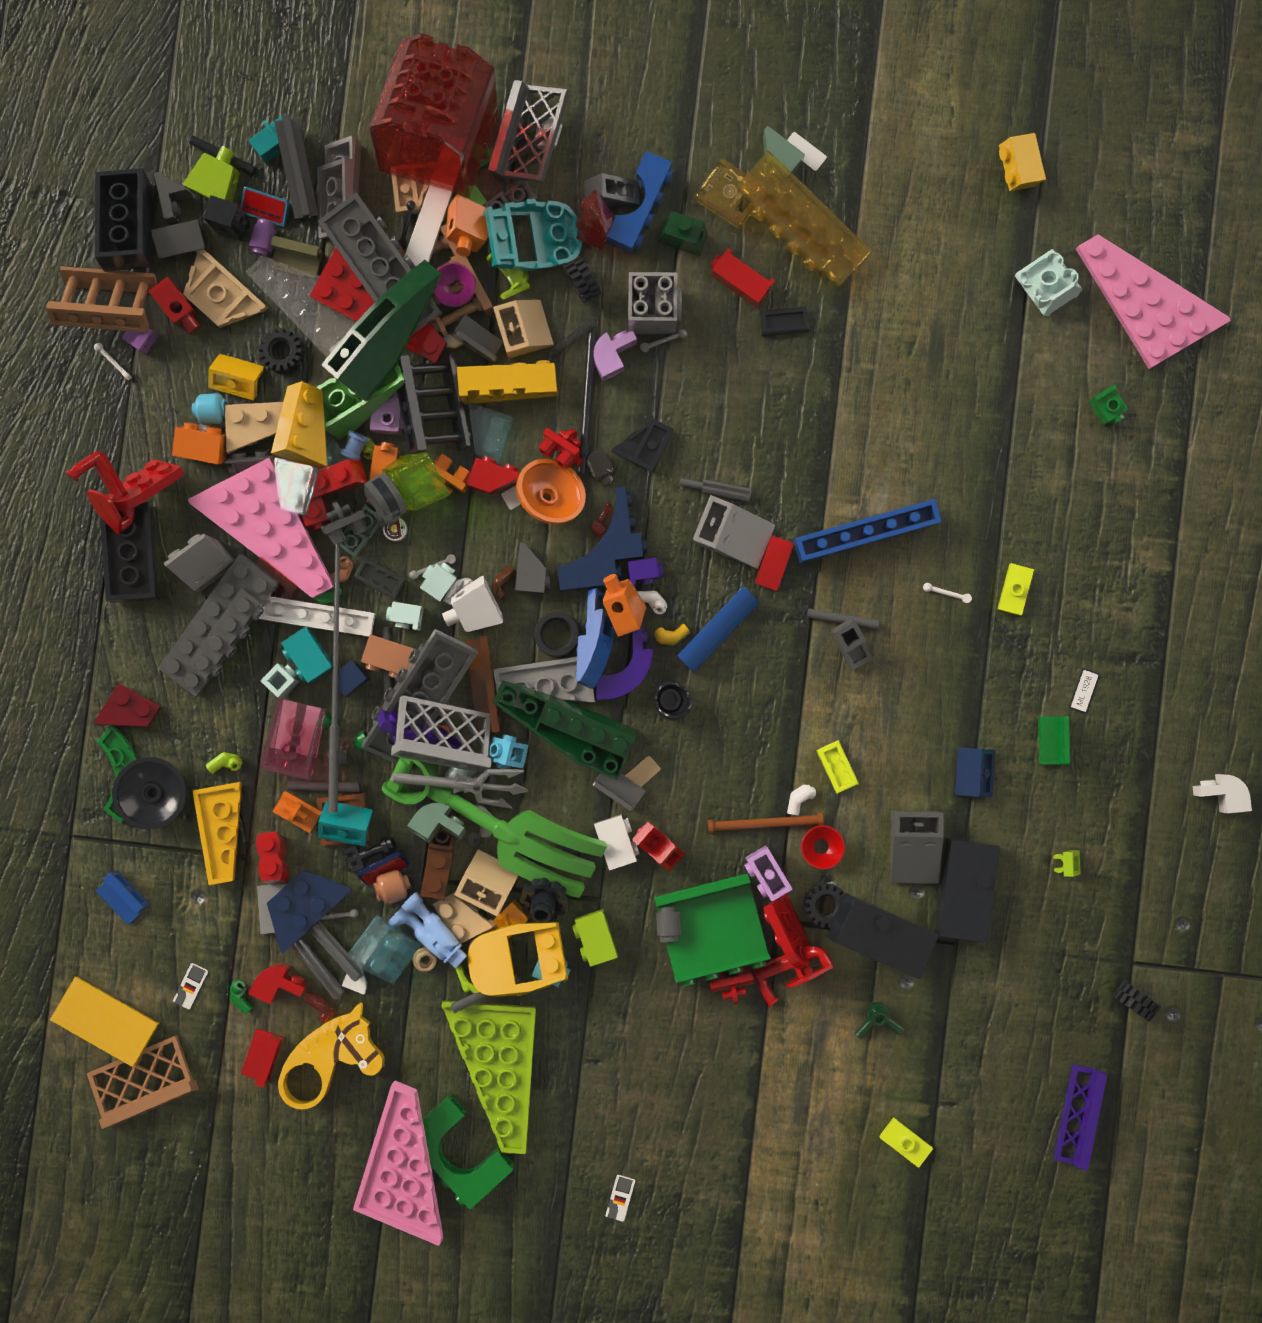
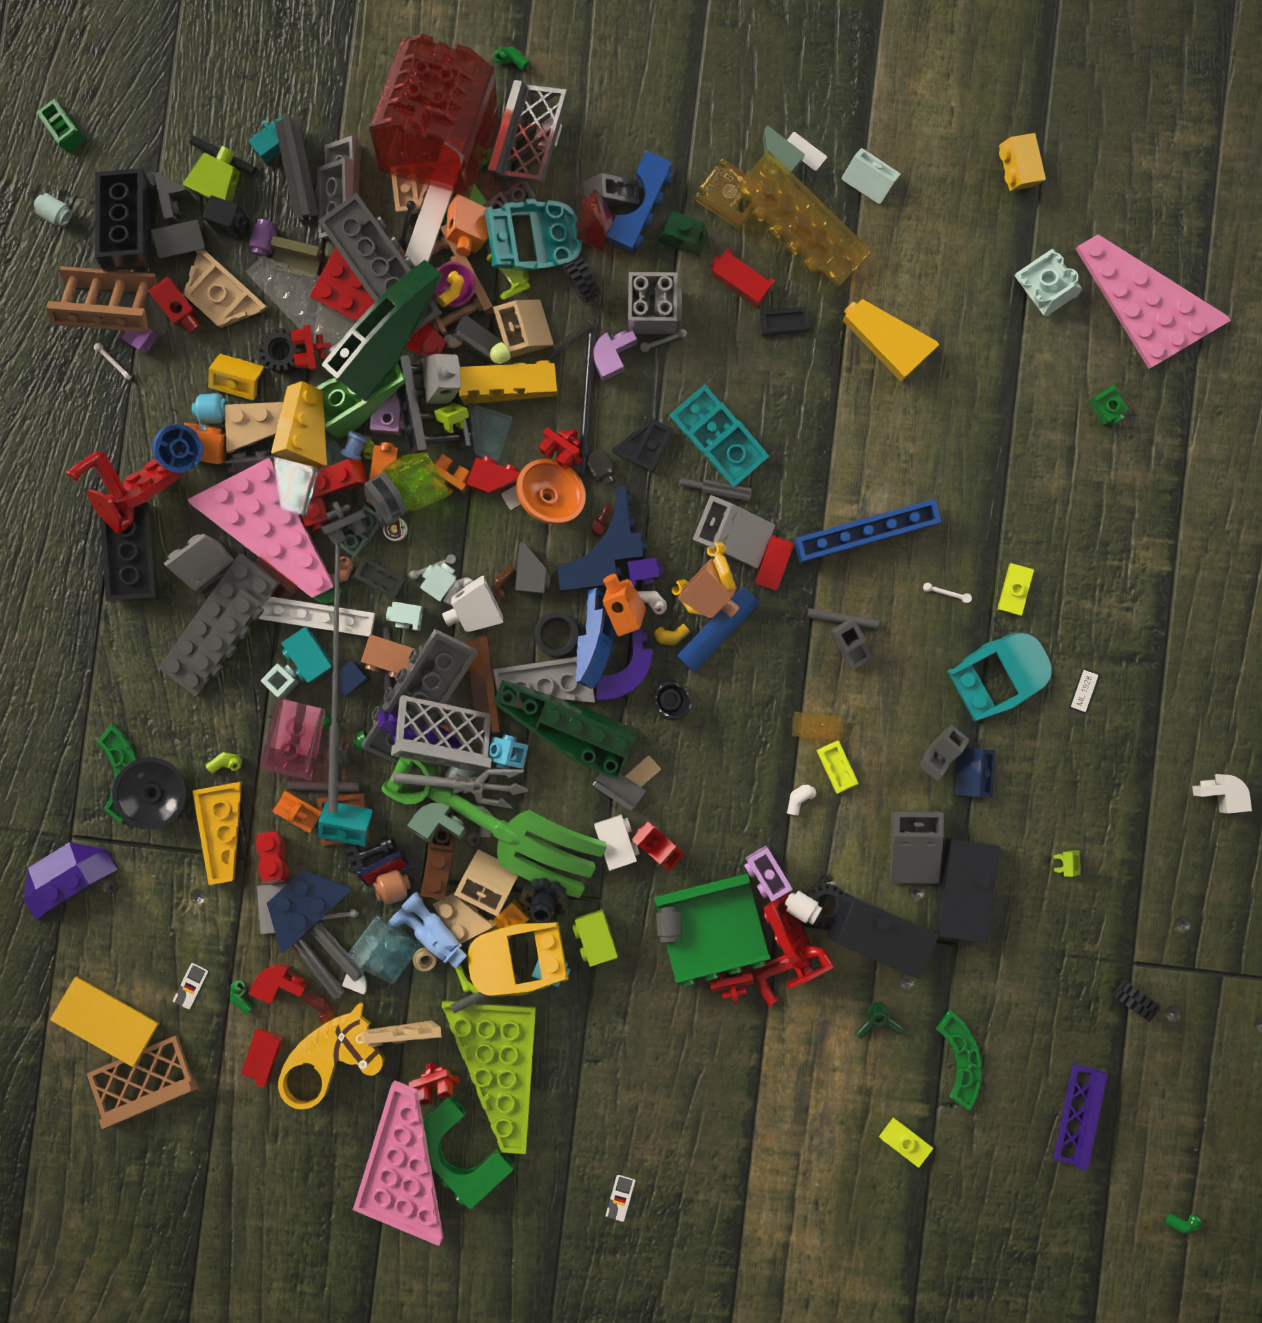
dark red wing [93,683,161,728] -> none
blue panel [96,871,150,924] -> none
red slope [240,186,292,228] -> none
dark orange bar [707,812,824,834] -> none
red piece [801,825,845,869] -> none
green panel [1038,716,1070,765] -> none
none -> dark purple wedge [24,842,119,920]
none -> light aqua brick [34,193,72,227]
none -> green slope [36,98,85,152]
none -> blue cylinder [151,424,203,473]
none -> red hips [291,325,332,371]
none -> tan wing [360,1020,442,1047]
none -> red hips [409,1062,459,1106]
none -> light grey torso [422,354,461,404]
none -> lime tile [434,403,469,433]
none -> yellow arm [437,271,464,307]
none -> yellowish green hinge [490,342,511,364]
none -> green arm [493,47,530,71]
none -> teal slope [668,384,769,487]
none -> nougat torso [672,542,740,618]
none -> white brick [784,890,822,925]
none -> clear yellow plate [791,712,842,740]
none -> light aqua panel [842,148,900,204]
none -> yellow slope [843,299,939,382]
none -> dark grey brick [919,724,969,781]
none -> green tile [935,1009,982,1111]
none -> teal slope [947,633,1051,722]
none -> green arm [1165,1213,1202,1234]

